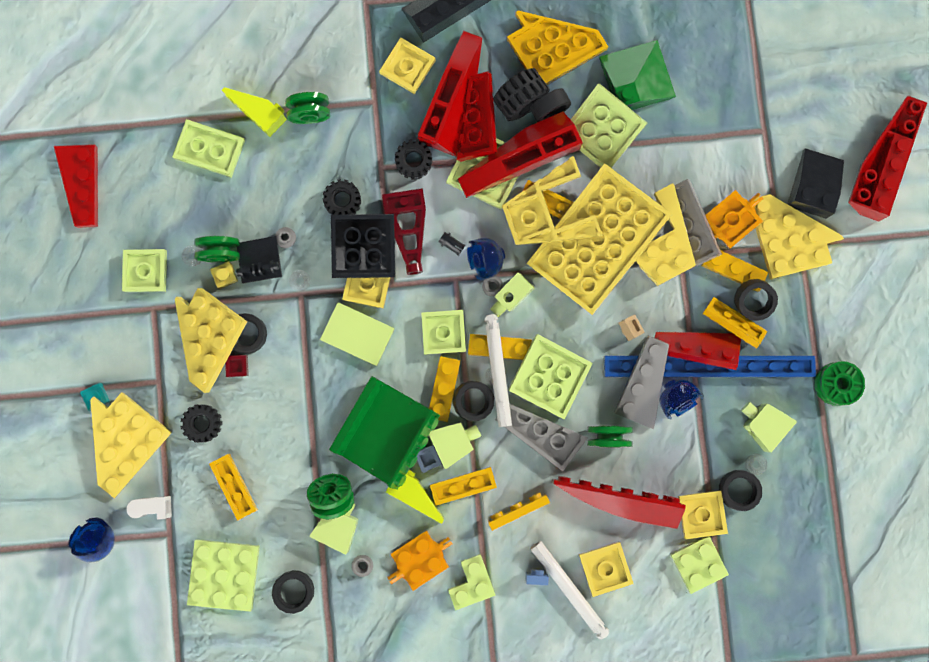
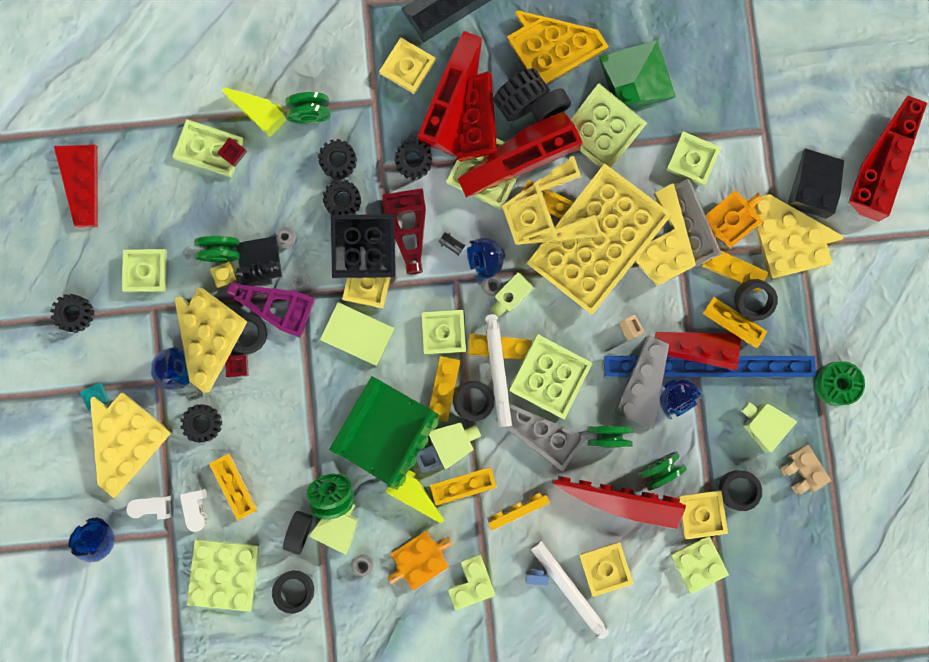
none -> black tyre [50,294,94,333]
none -> clear blue cylinder [151,347,190,390]
none -> white leg [180,489,209,532]
none -> dark red plate [217,137,247,167]
none -> magenta plate [227,282,316,338]
none -> black tyre [283,510,313,555]
none -> black tyre [318,139,357,179]
none -> green wheel [638,451,687,491]
none -> yellowish green plate [666,131,721,187]
none -> tan plate [780,445,831,495]

